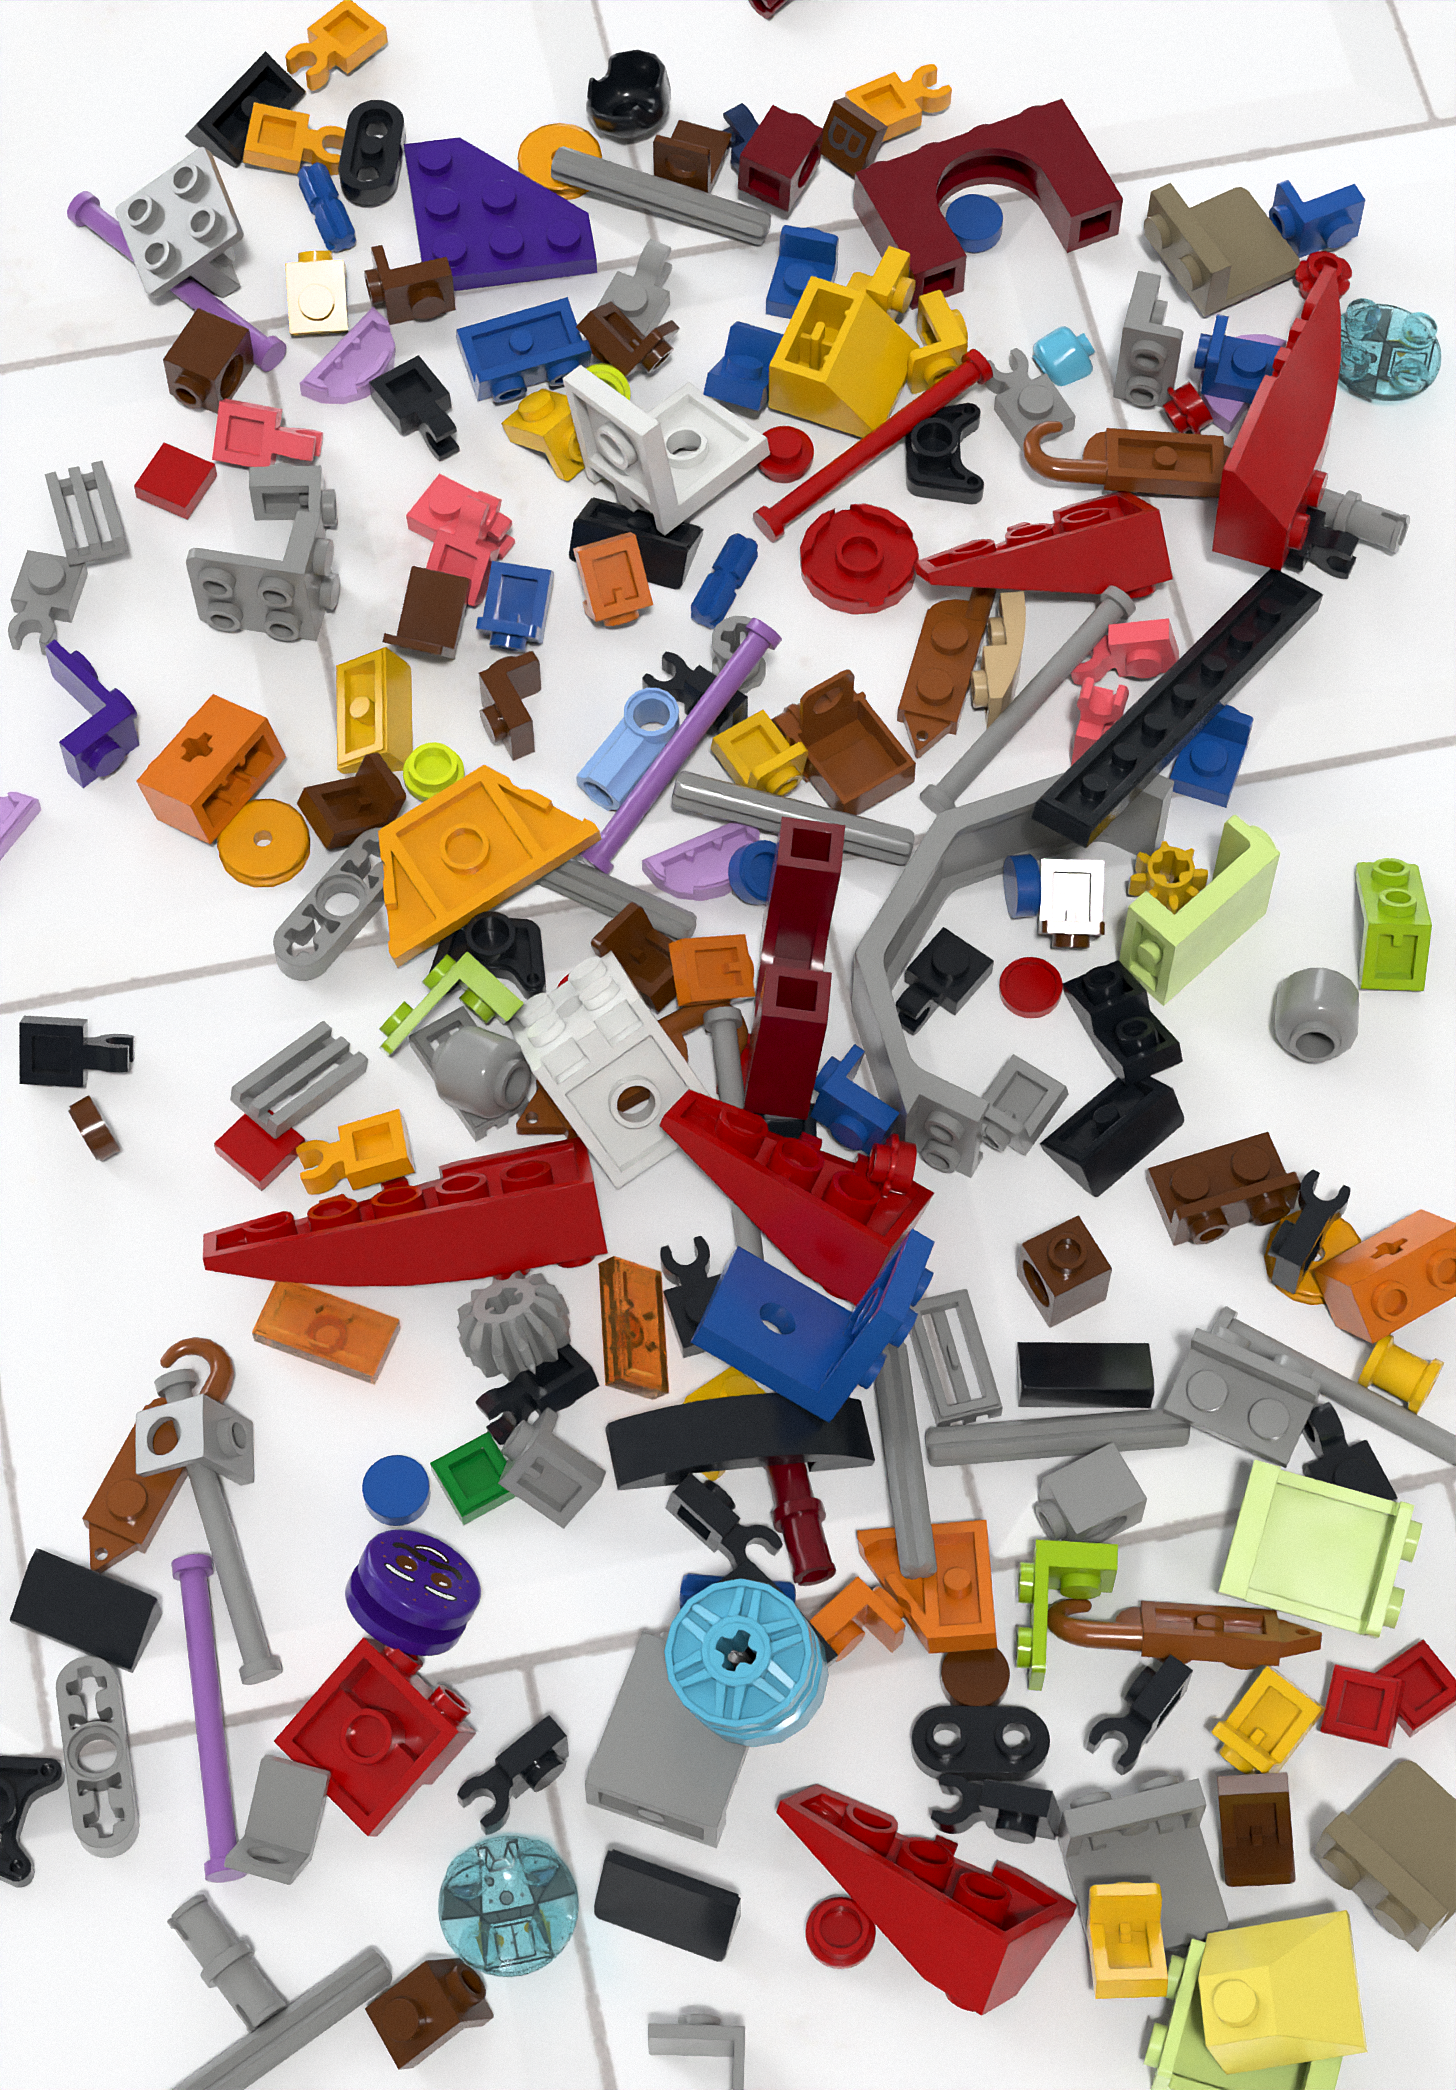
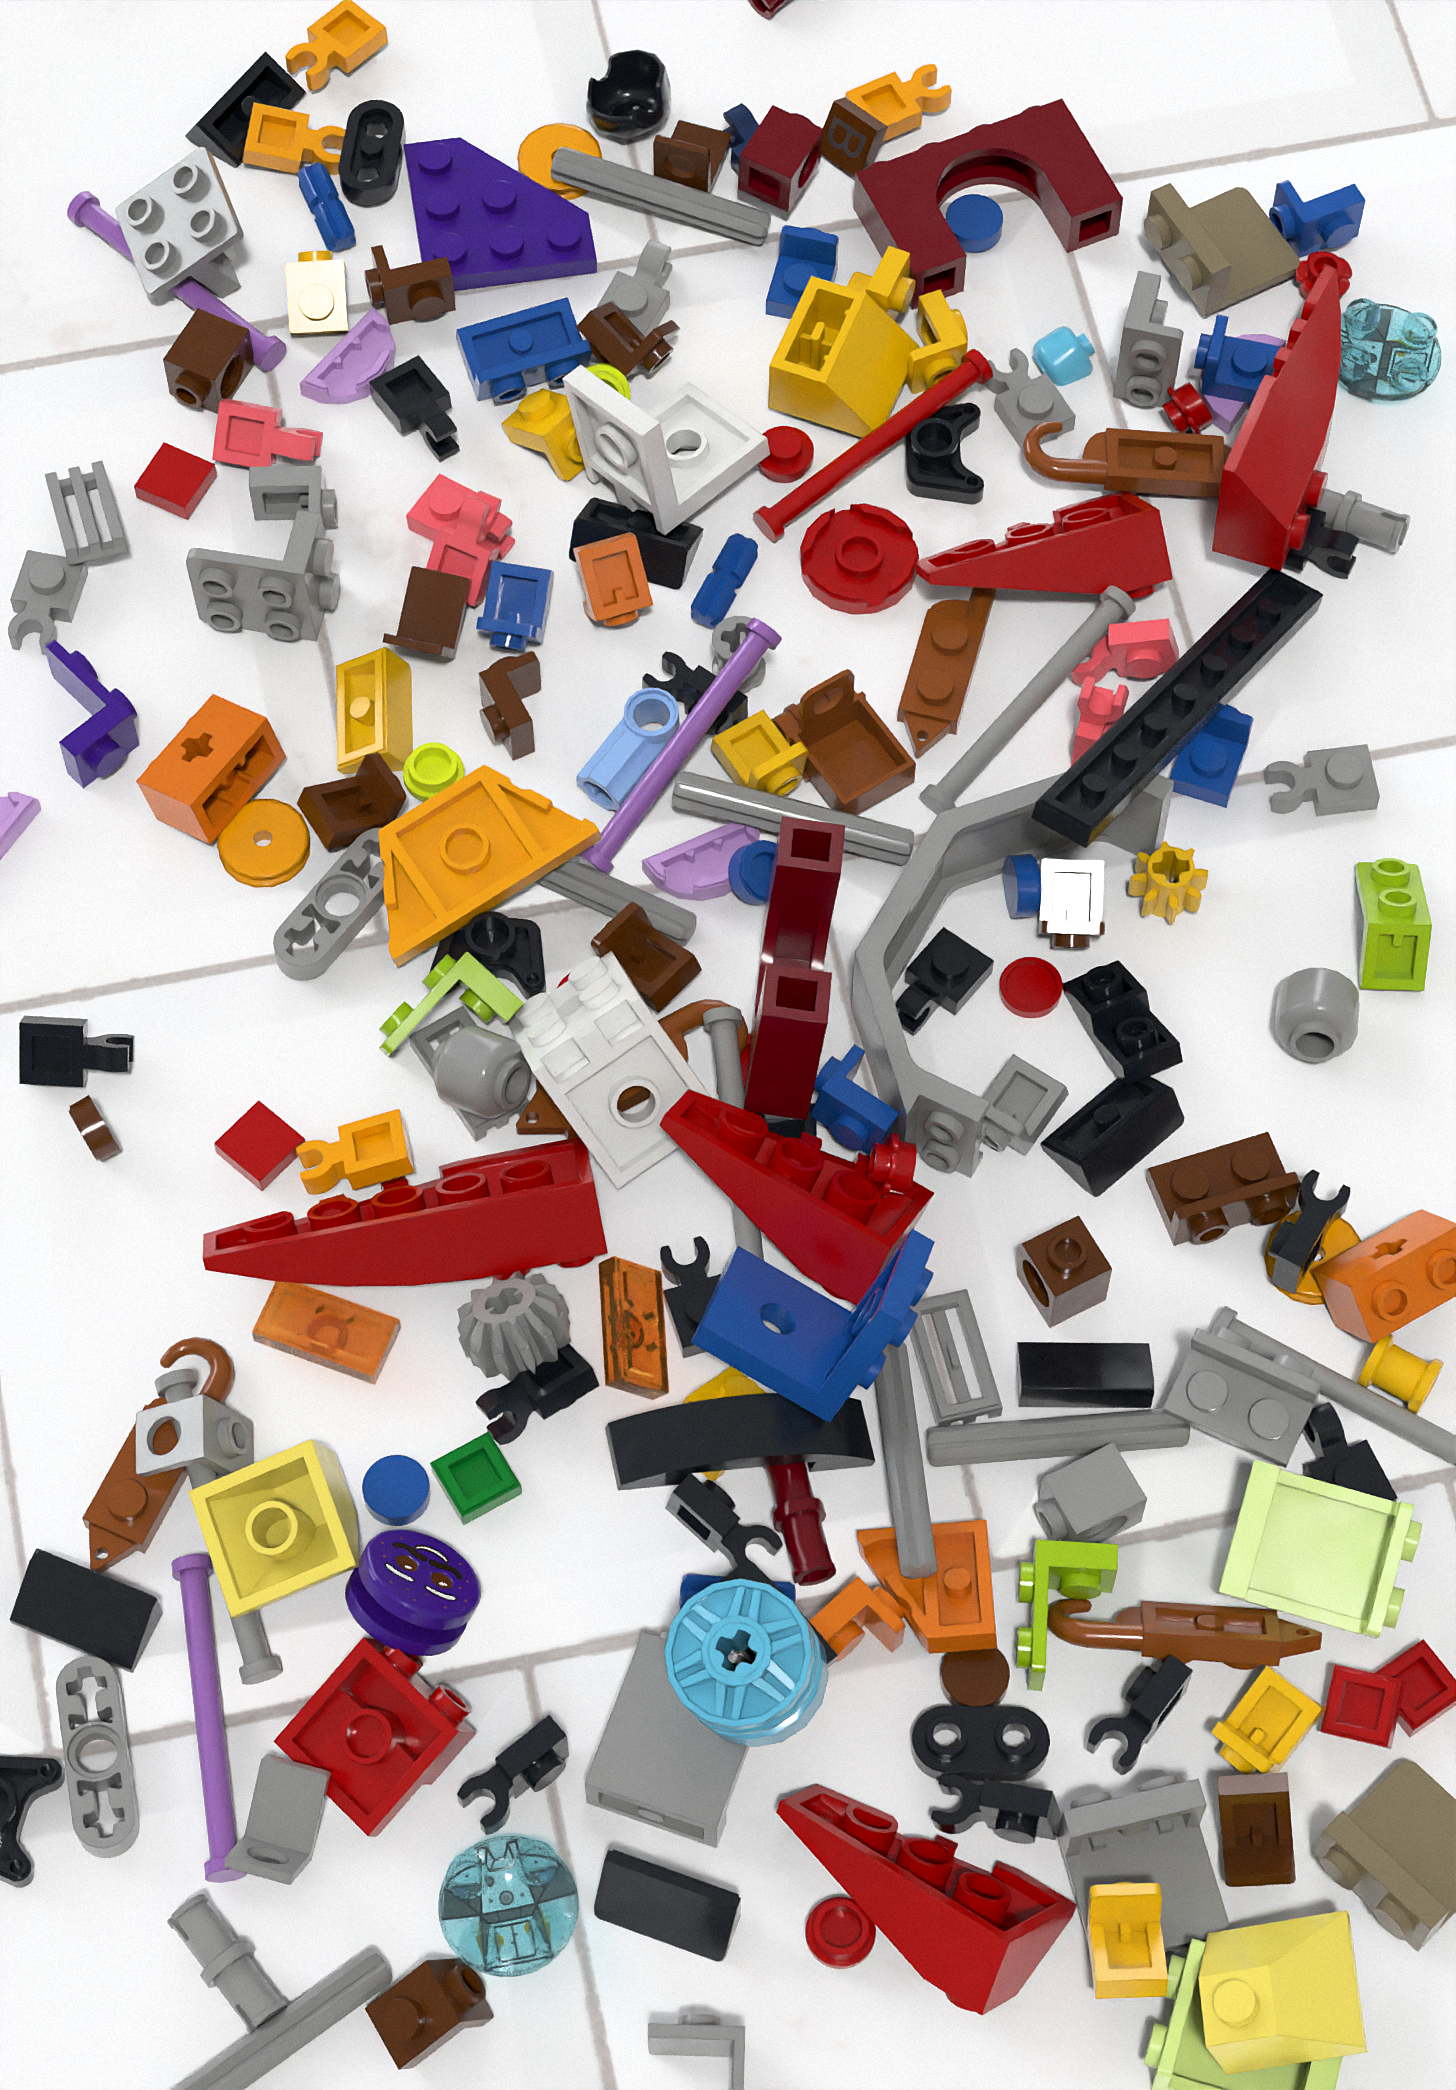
light grey tile [230,1021,368,1139] -> none
light grey bracket [498,1407,606,1529] -> none
orange bracket [668,934,756,1006] -> none
blue bracket [703,321,784,411] -> none
tan slope [970,591,1026,729] -> none
yellowish green panel [1119,815,1281,1006] -> none
none -> light yellow slope [188,1439,359,1619]
none -> light grey plate [1264,744,1380,816]

